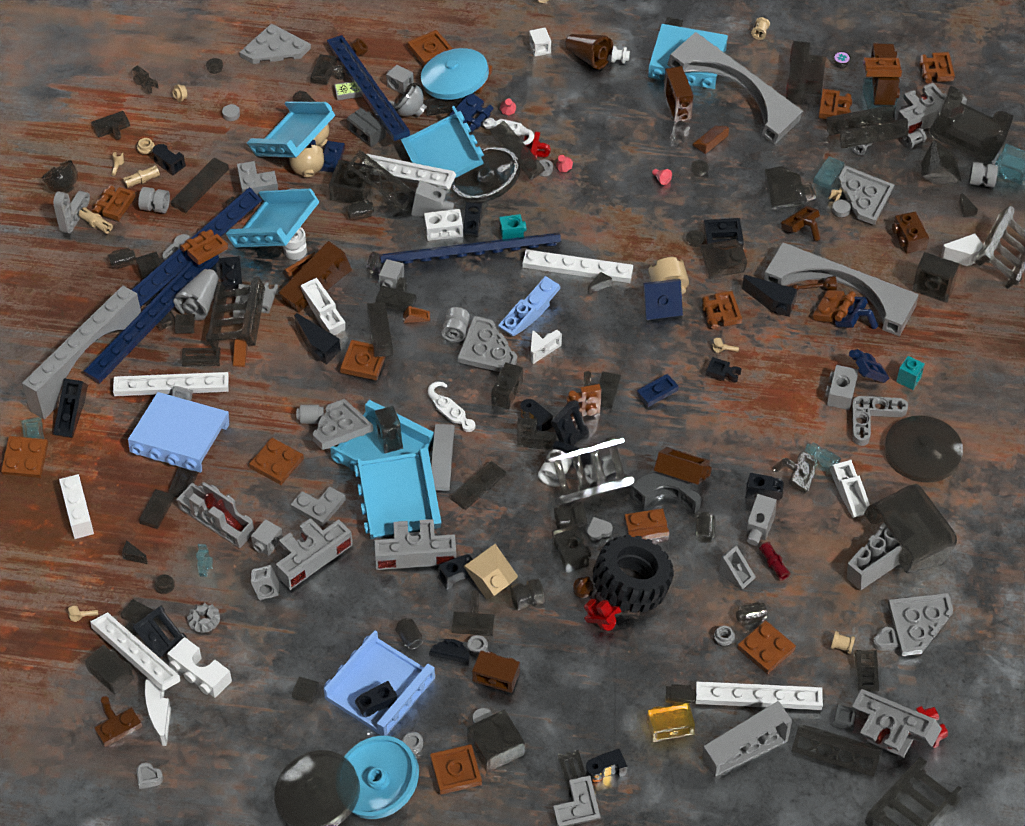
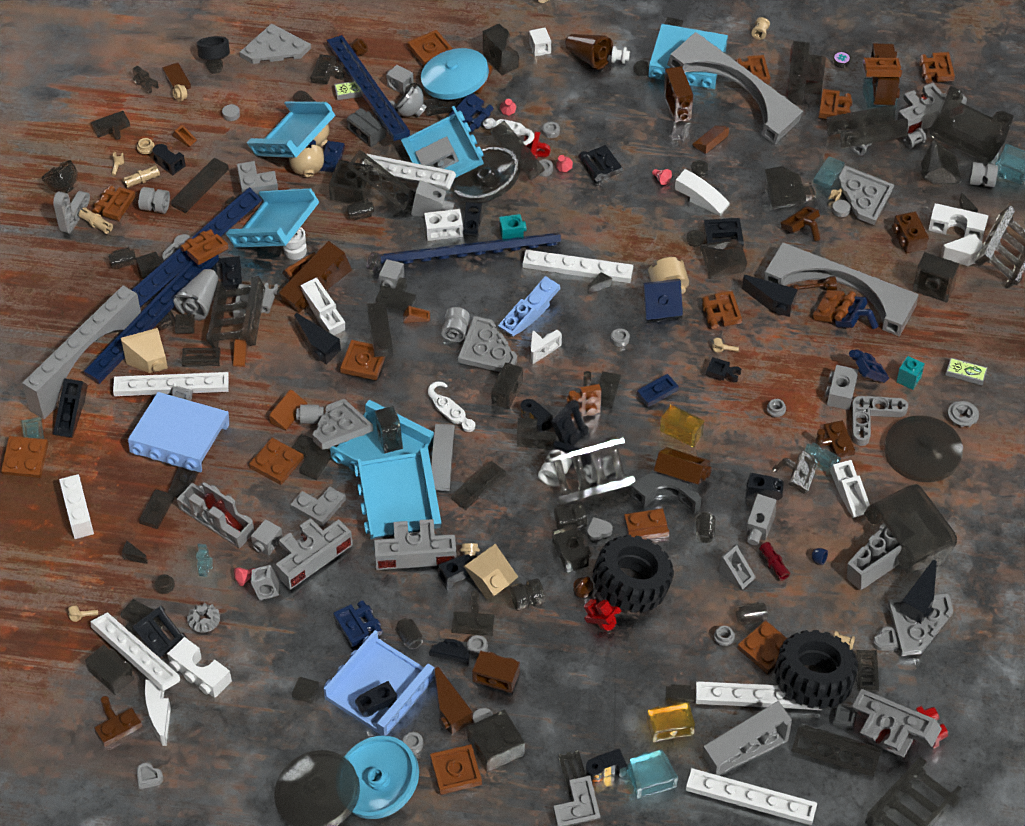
none -> tan slope [121,328,168,373]
none -> reddish brown tile [162,62,191,90]
none -> dark orange piece [172,125,197,147]
none -> black tyre [197,36,230,60]
none -> coral rock [234,567,255,586]
none -> dark orange slope [269,389,308,431]
none -> clear smoke plate [292,434,331,480]
none -> dark blue plate [333,600,383,647]
none -> light grey brick [416,136,459,169]
none -> reddish brown slope [435,667,473,735]
none -> tan plate [460,543,480,556]
none -> clear smoke slope [482,23,519,75]
none -> light grey tile [542,122,560,138]
none -> black plate [578,145,623,182]
none -> light grey tile [611,328,630,347]
none -> clear light blue torso [627,749,678,799]
none -> clear smoke plate [633,60,649,76]
none -> clear yellow brick [660,405,705,448]
none -> white slope [675,169,730,216]
none -> white plate [686,768,817,825]
none -> dark orange plate [735,55,771,84]
none -> light grey plate [767,399,786,417]
none -> black tyre [774,630,858,709]
none -> dark blue hinge [812,548,828,565]
none -> reddish brown plate [815,420,855,459]
none -> black slope [899,559,937,624]
none -> white arch [928,203,988,242]
none -> tile [946,358,988,386]
none -> light grey gear [948,401,979,428]

